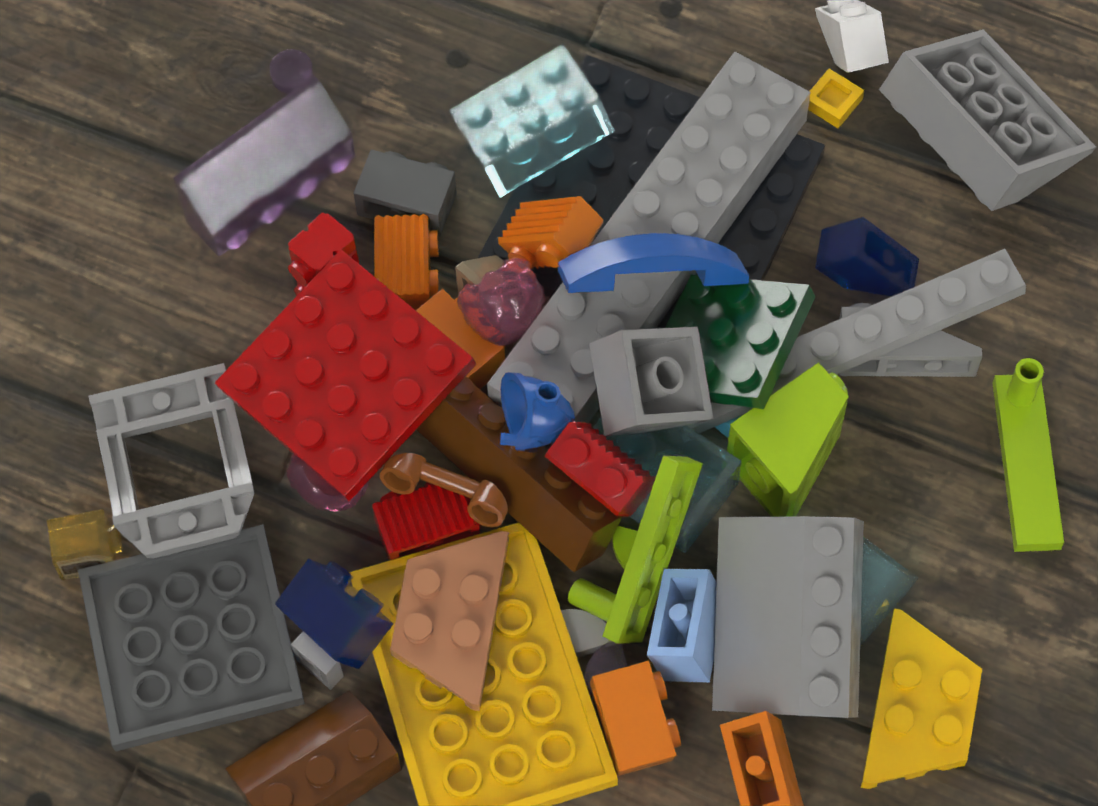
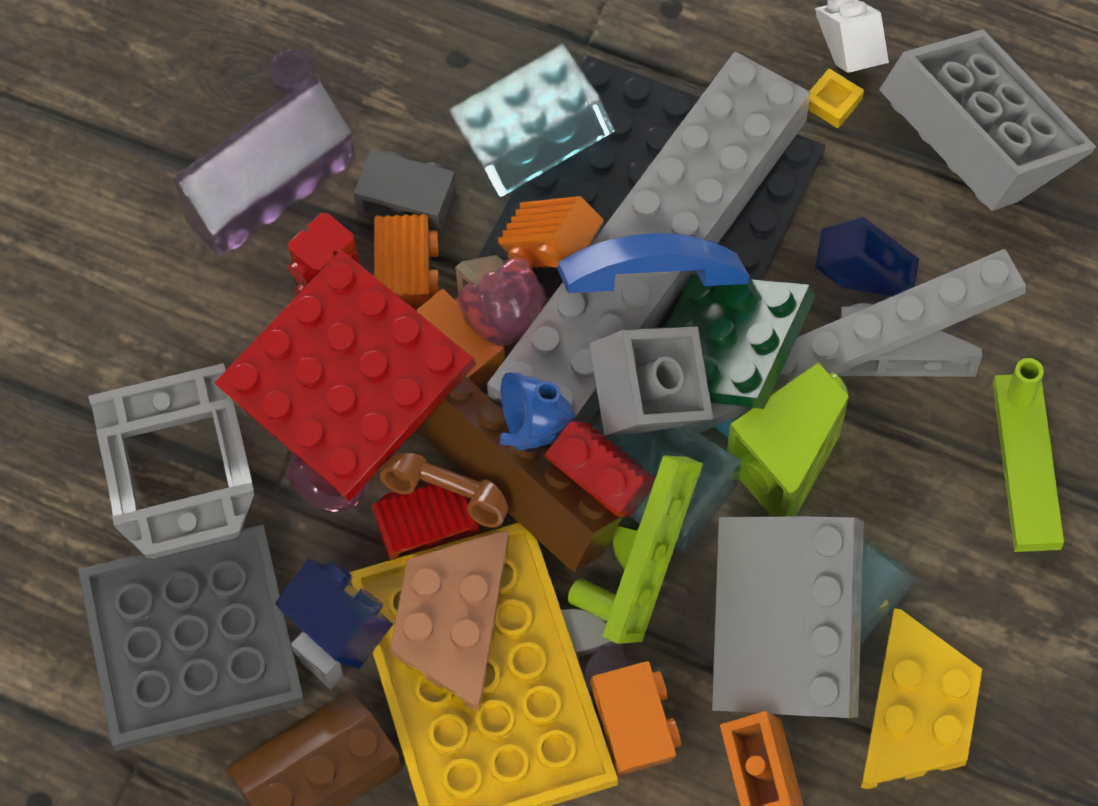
clear yellow brick [47,509,123,580] -> none
light blue brick [647,569,717,683] -> none

